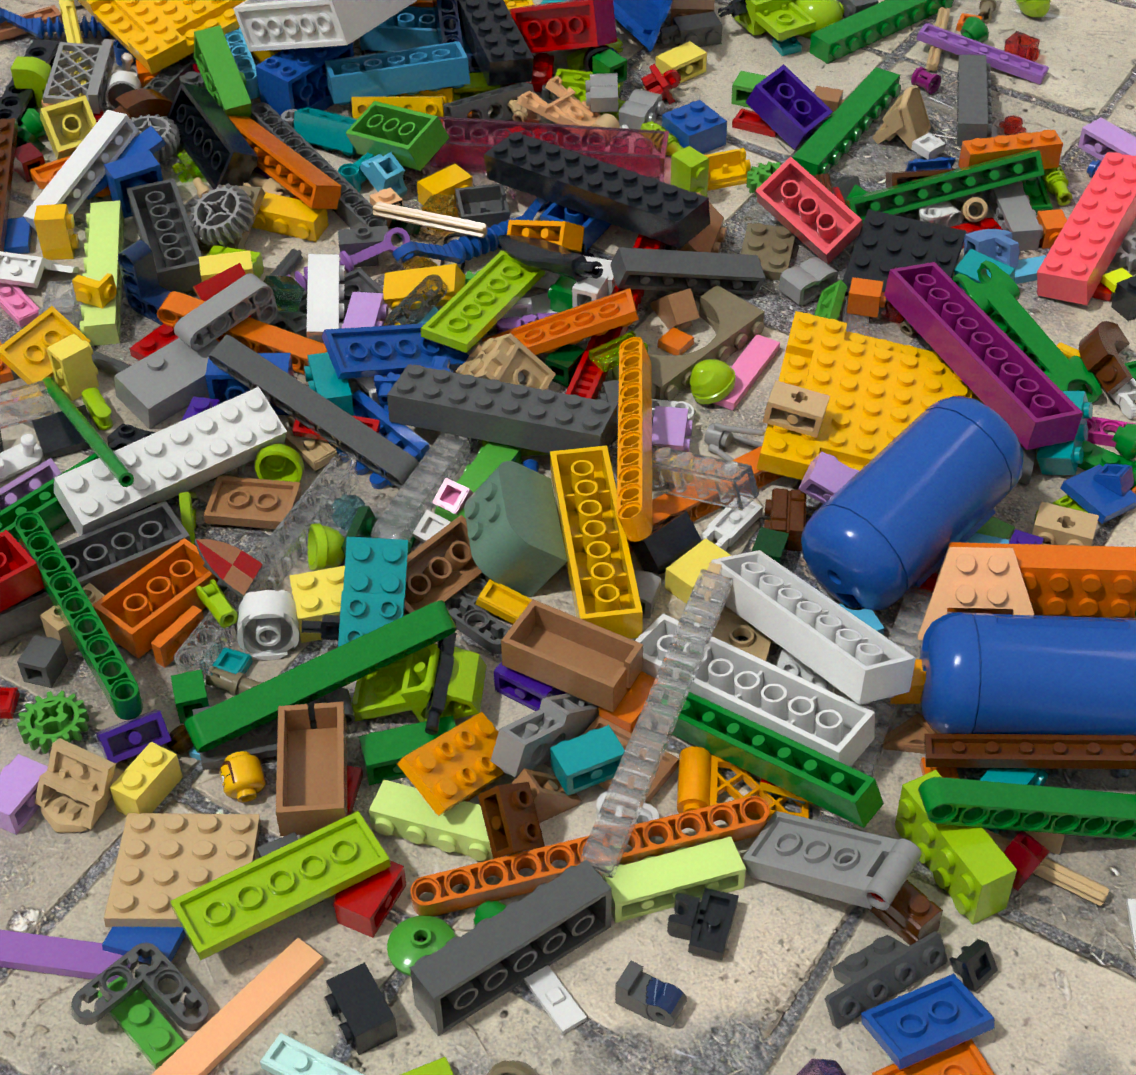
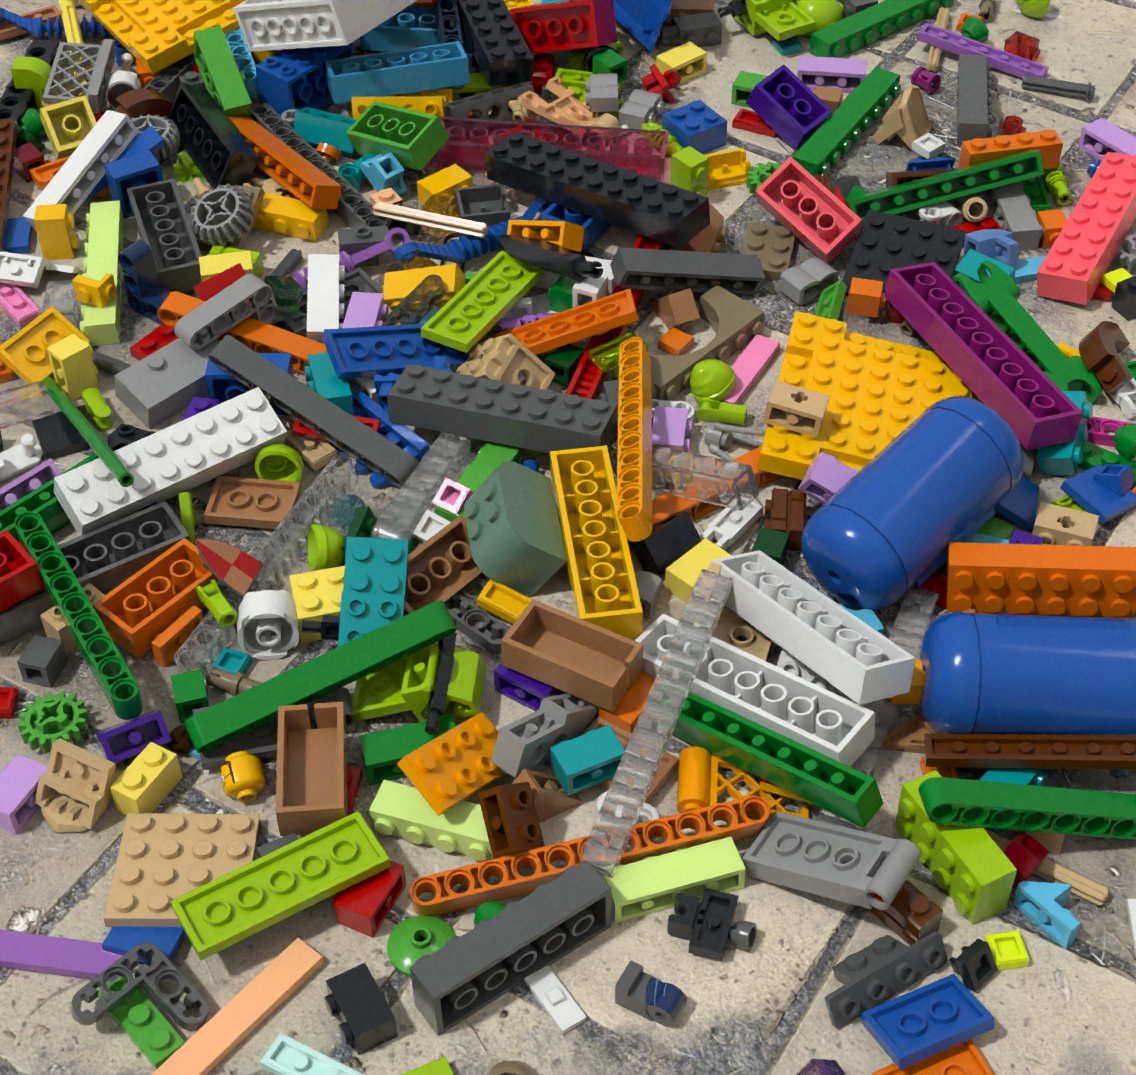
light nougat wing [917,547,1035,640] -> none
none -> orange tile [316,142,341,163]
none -> lime bar [696,398,747,426]
none -> dark grey hinge [729,921,757,951]
none -> lavender brick [797,56,867,93]
none -> neon yellow tile [984,930,1030,971]
none -> blue tile [994,476,1040,531]
none -> medium azure slope [1013,881,1081,949]
none -> dark grey axle [1022,75,1096,101]

